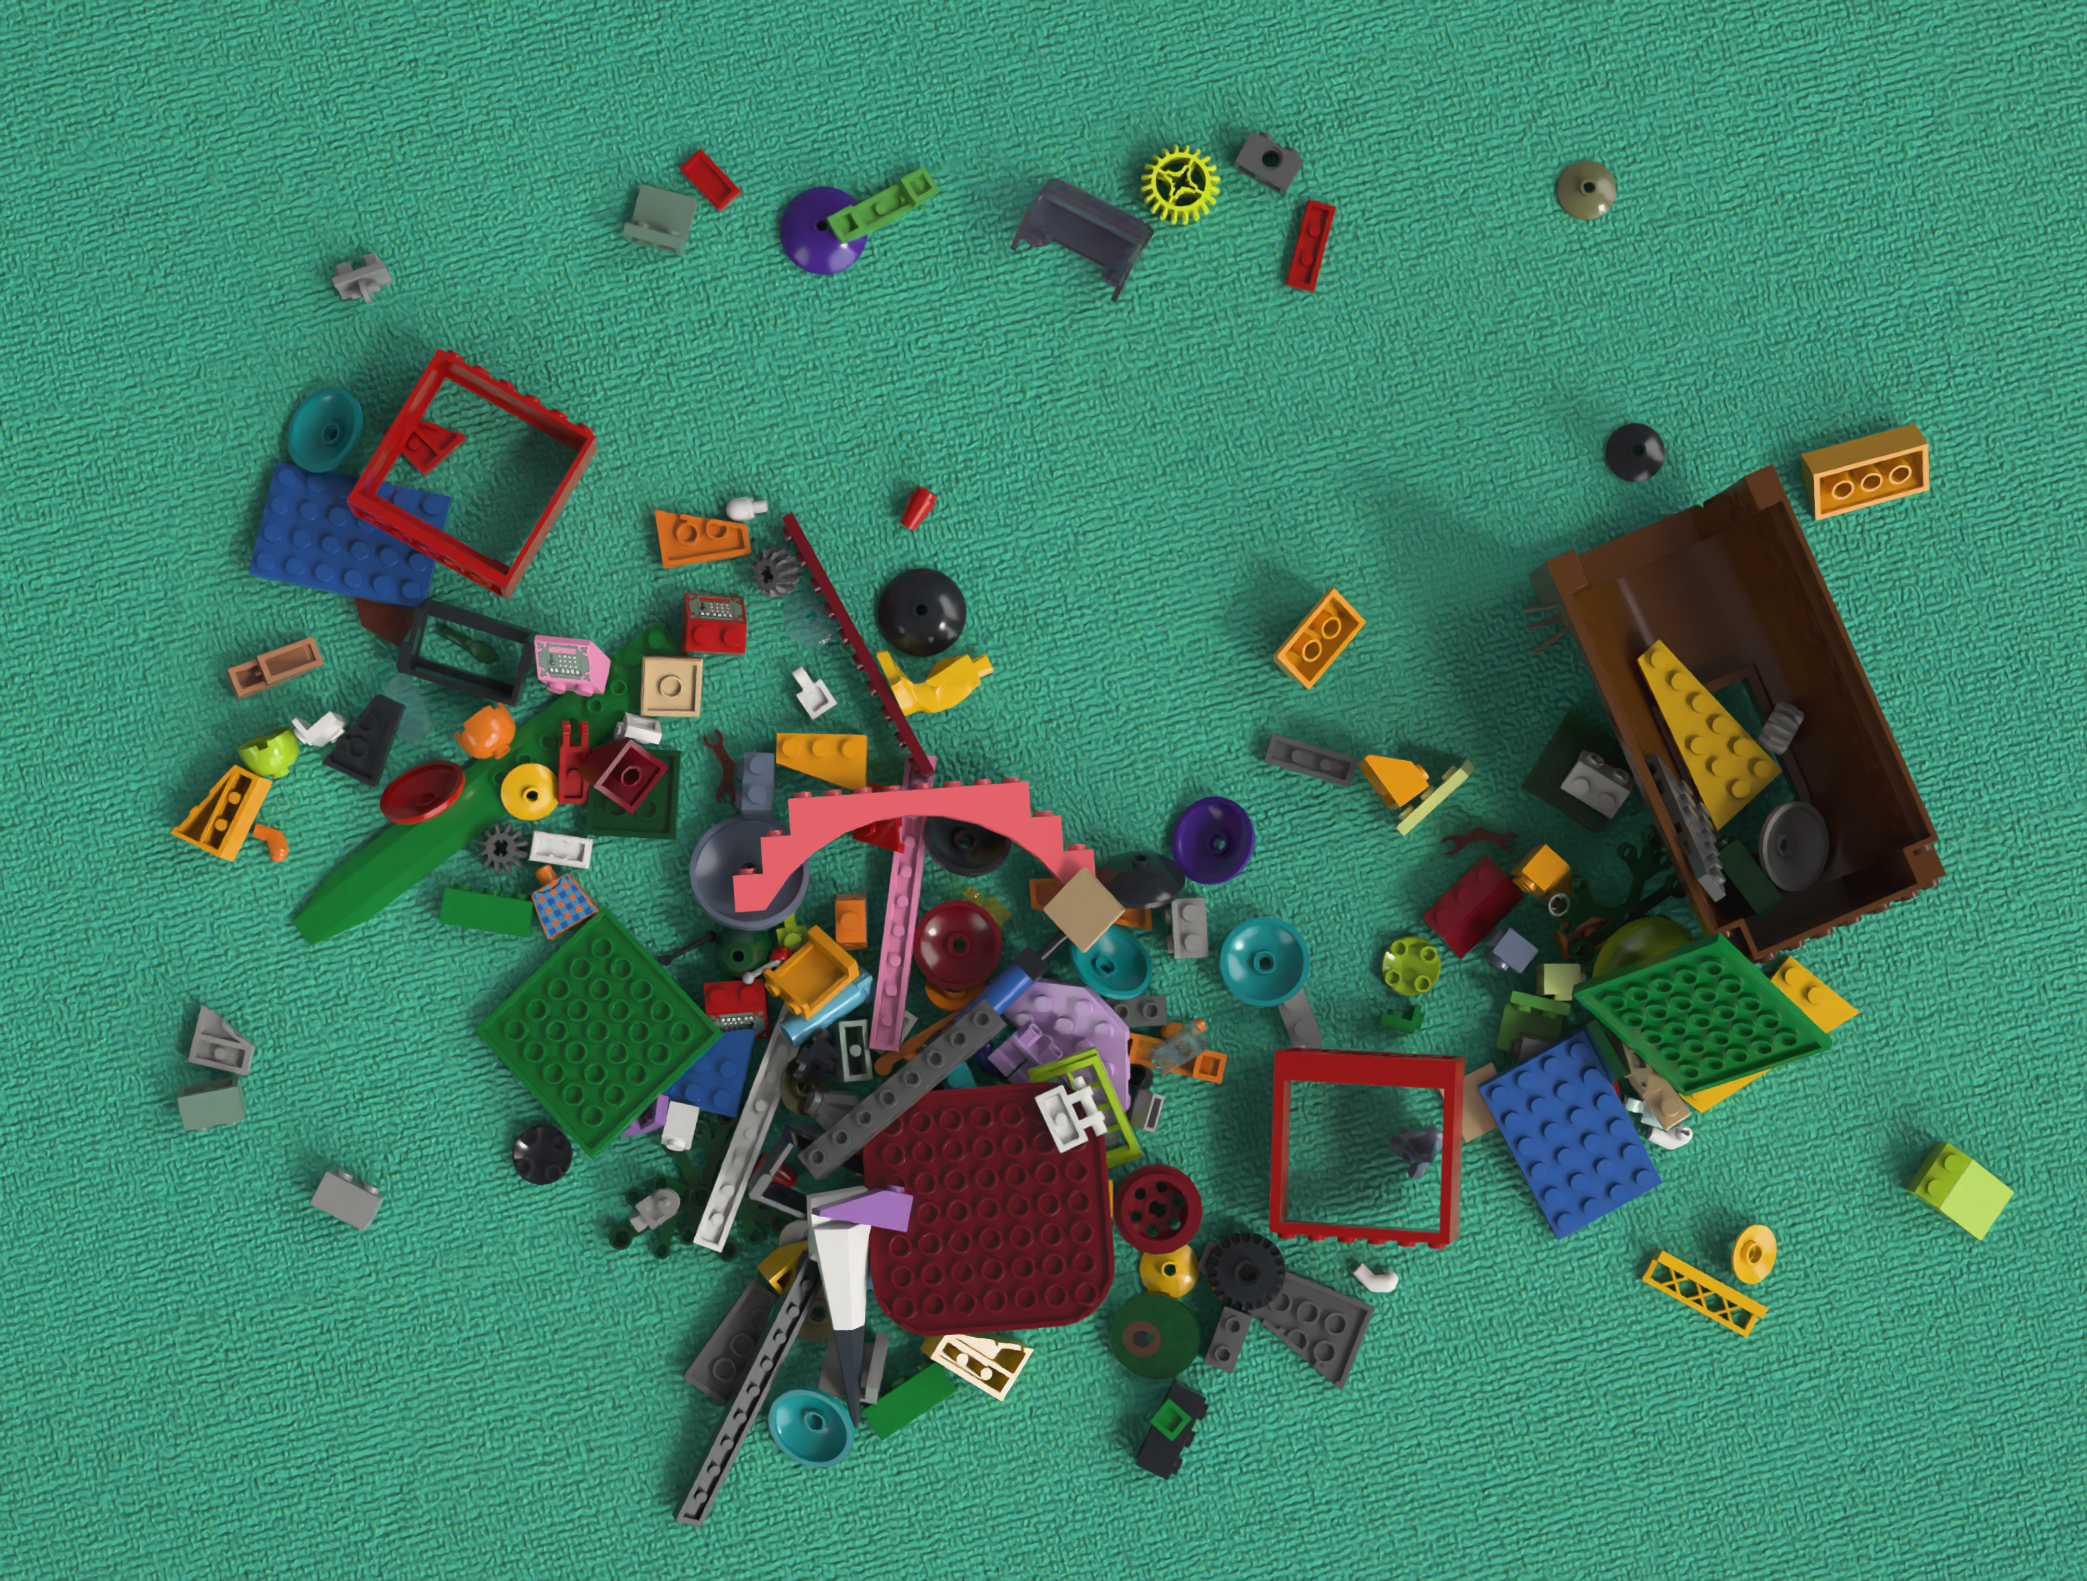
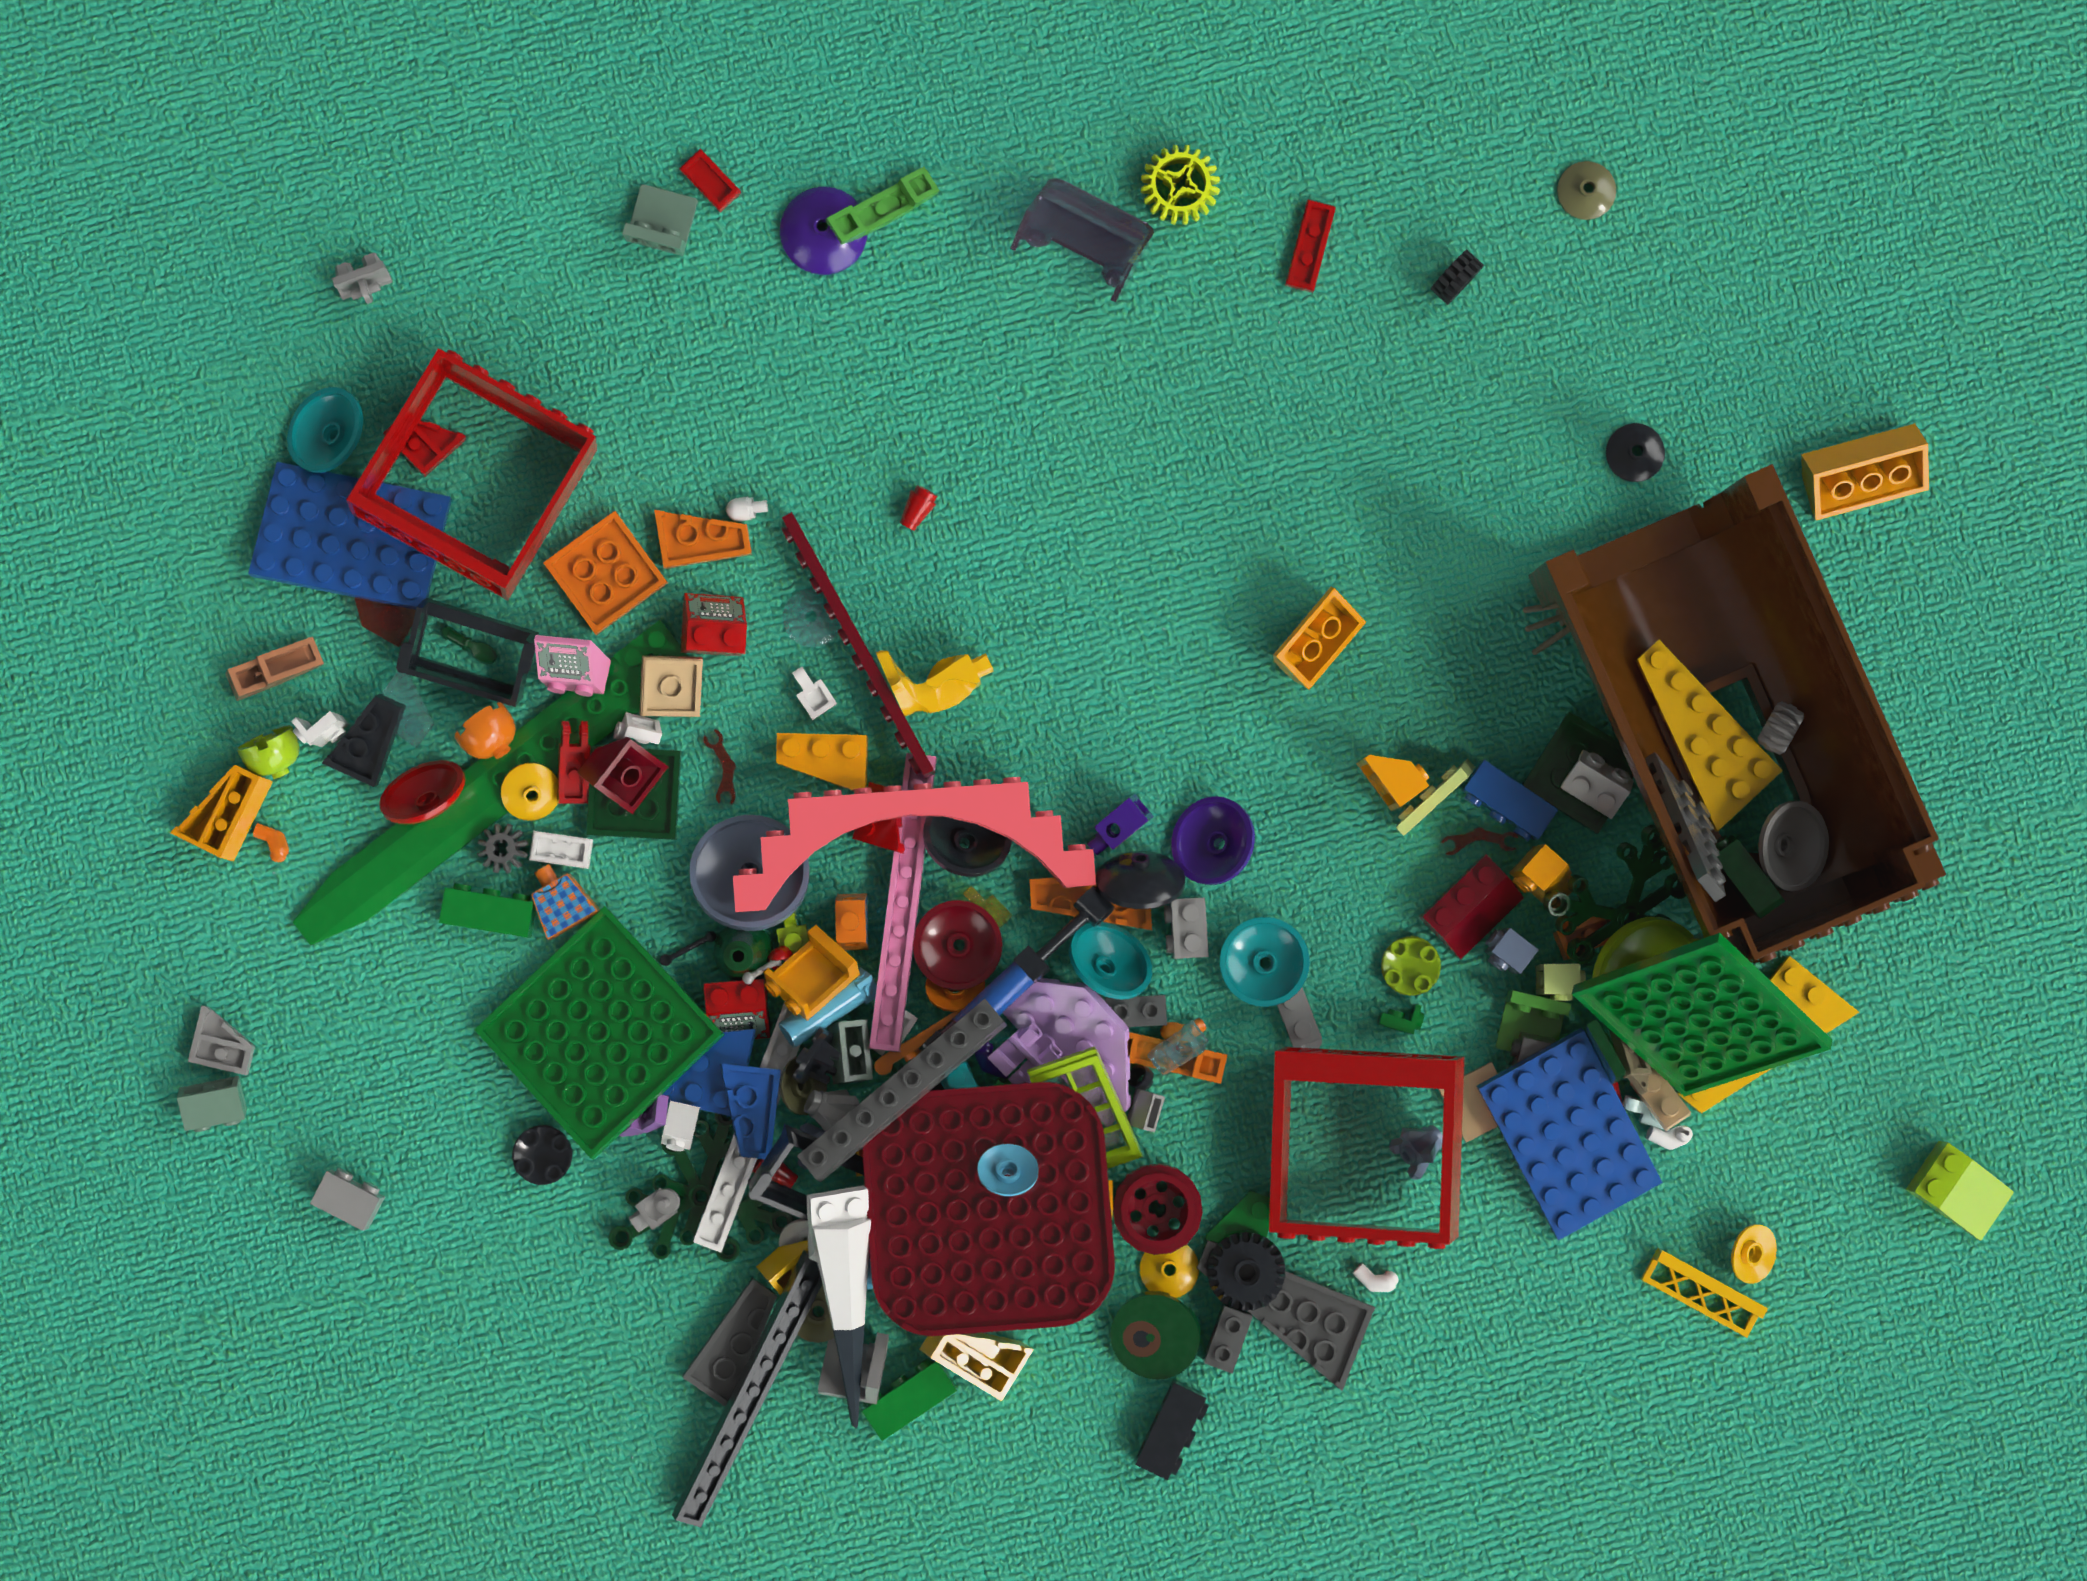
sand blue brick [736,752,776,820] -> none
dark grey gear [750,547,801,598] -> none
teal dish [768,1387,855,1467] -> none
medium lavender slope [811,1184,913,1232] -> none
black dish [878,568,967,657] -> none
white plate [1035,1076,1108,1153] -> none
tan tile [1042,867,1126,953] -> none
green plate [1149,1397,1192,1441] -> none
dark grey brick [1233,131,1304,197] -> none
dark grey plate [1263,733,1358,788] -> none
none -> orange plate [543,511,668,635]
none -> blue wing [720,1063,781,1159]
none -> medium azure dish [977,1144,1039,1196]
none -> dark purple torso [1086,794,1154,856]
none -> green wing [1205,1190,1270,1243]
none -> black tyre [1431,249,1484,305]
none -> blue brick [1461,760,1558,841]

